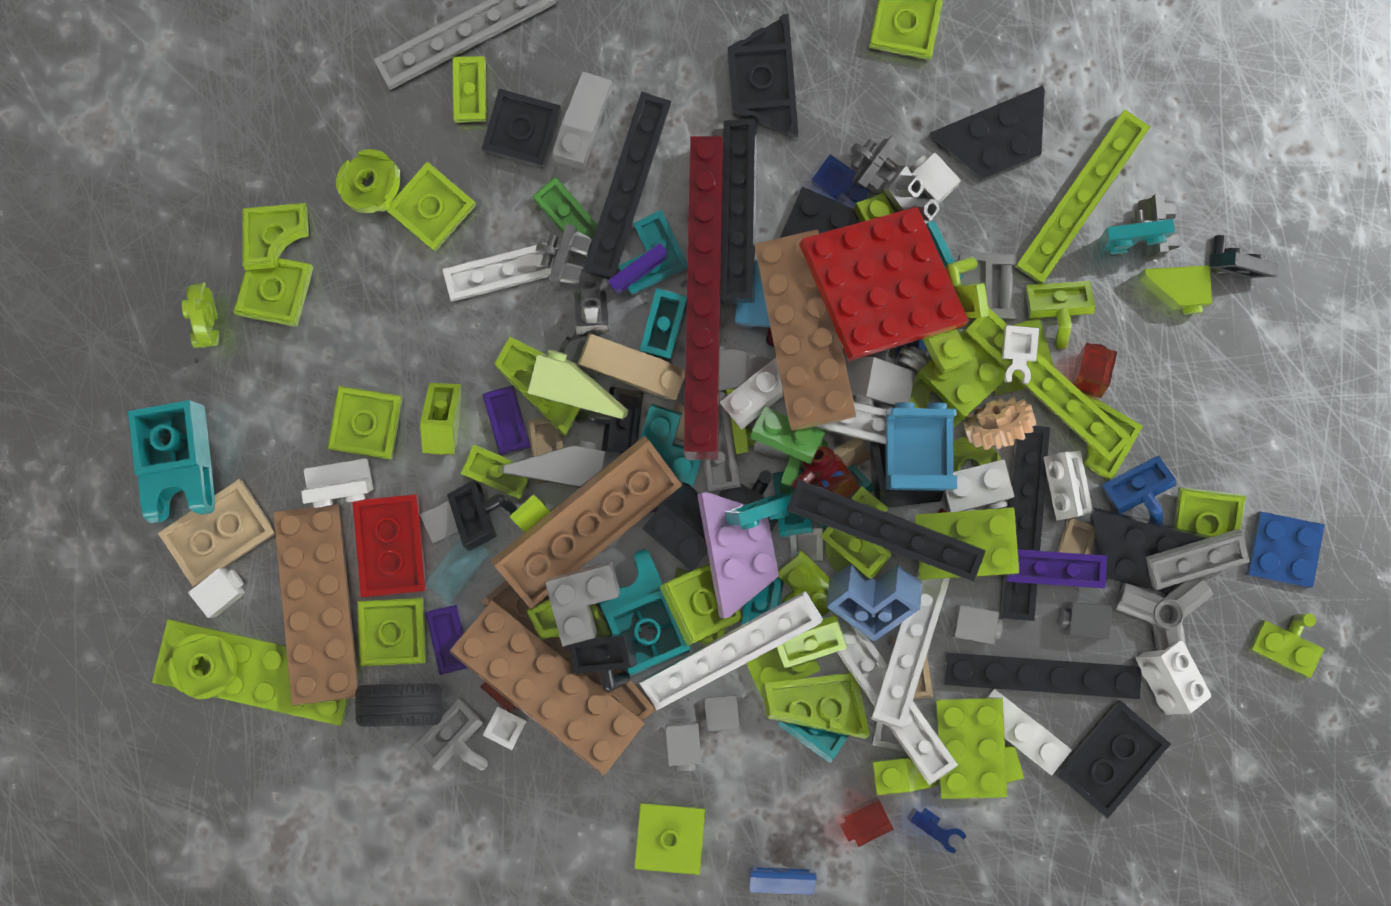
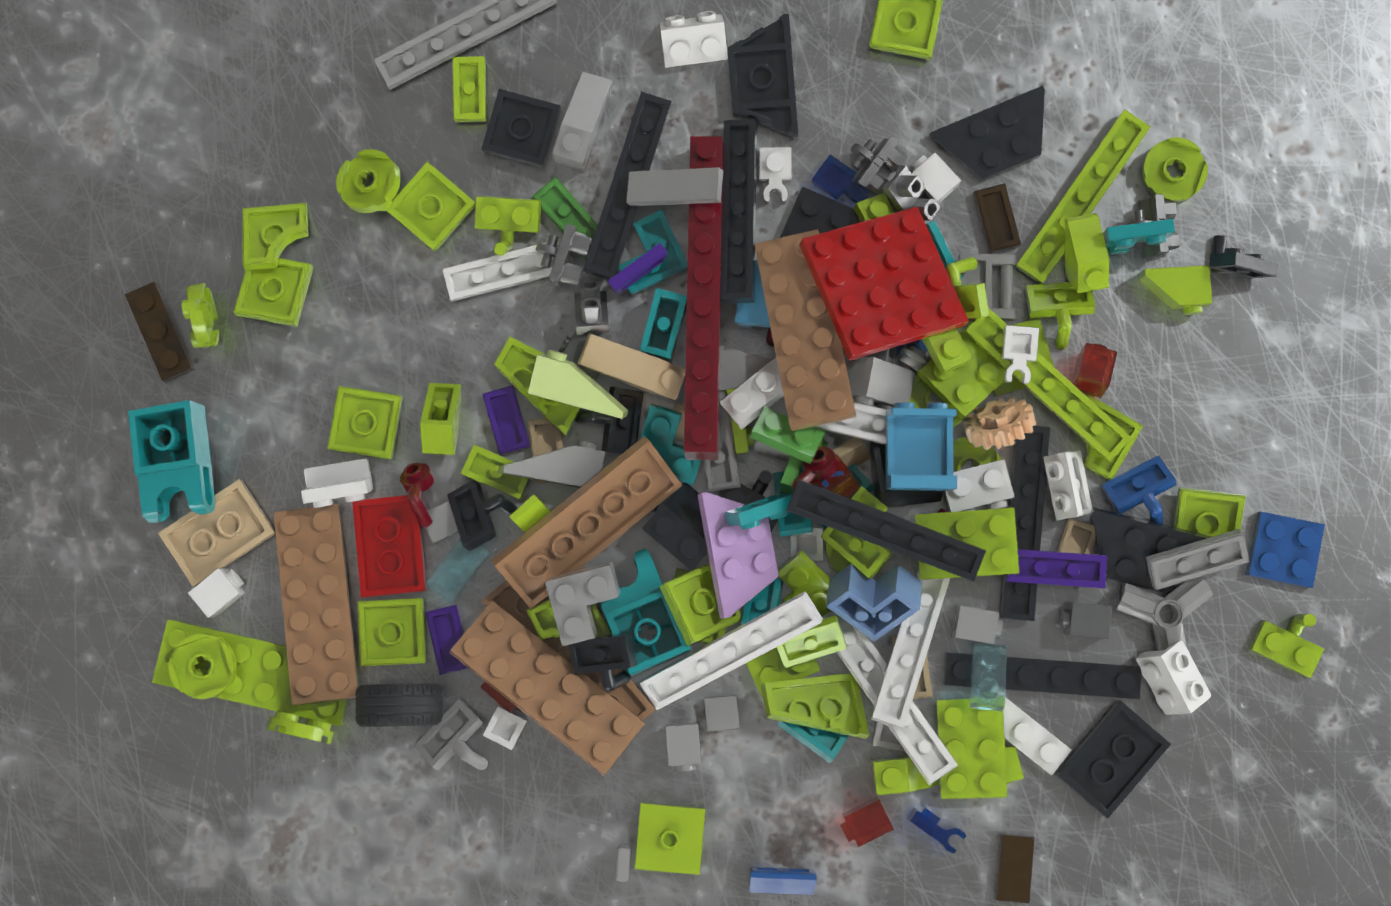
none -> dark brown plate [125,282,195,383]
none -> lime plate [266,711,334,744]
none -> dark red plate [400,463,435,528]
none -> lime plate [475,196,541,256]
none -> light grey tile [615,844,631,882]
none -> light grey tile [626,168,723,206]
none -> white bracket [659,11,728,68]
none -> white plate [759,147,792,204]
none -> clear light blue plate [970,642,1007,712]
none -> dark brown tile [973,183,1021,254]
none -> dark brown tile [995,833,1035,904]
none -> lime slope [1065,213,1109,293]
none -> lime plate [1141,137,1208,203]

